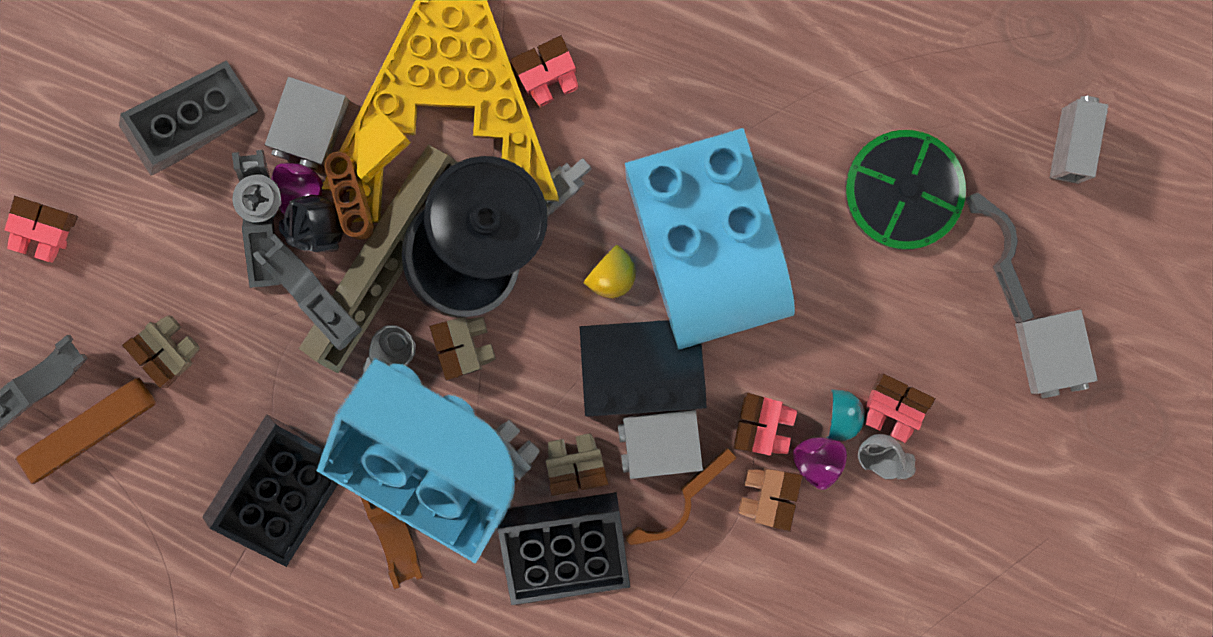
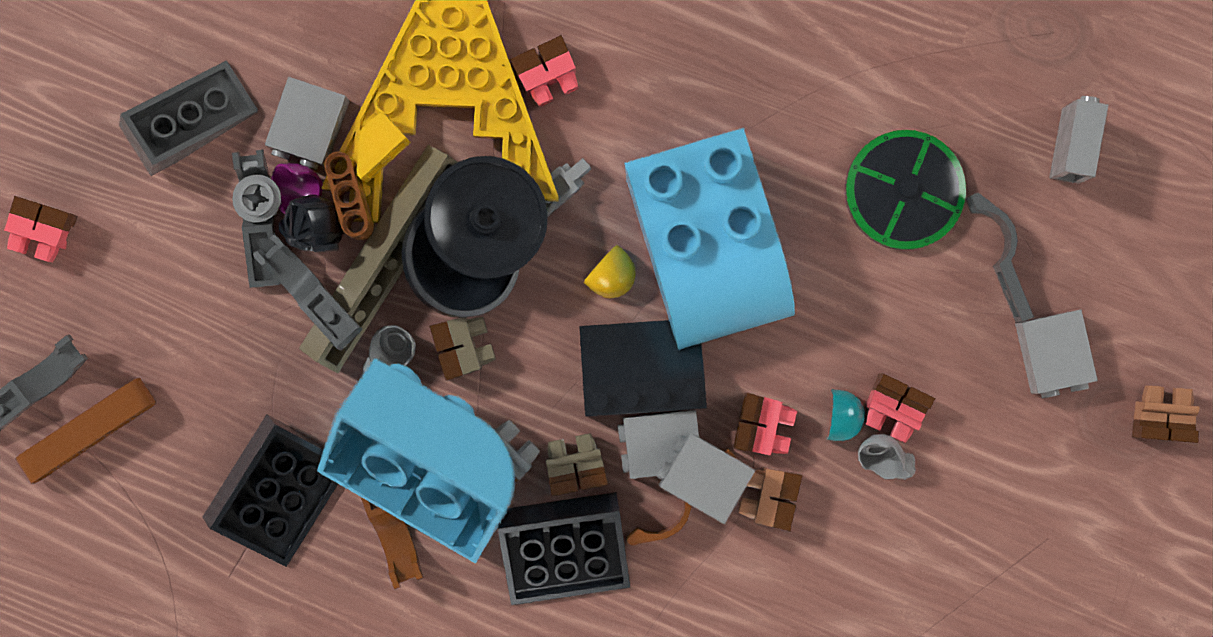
dark tan hips [122,315,200,388] -> none
magenta helmet [793,437,847,490] -> none
none -> light grey brick [657,432,755,524]
none -> nougat hips [1132,386,1200,443]

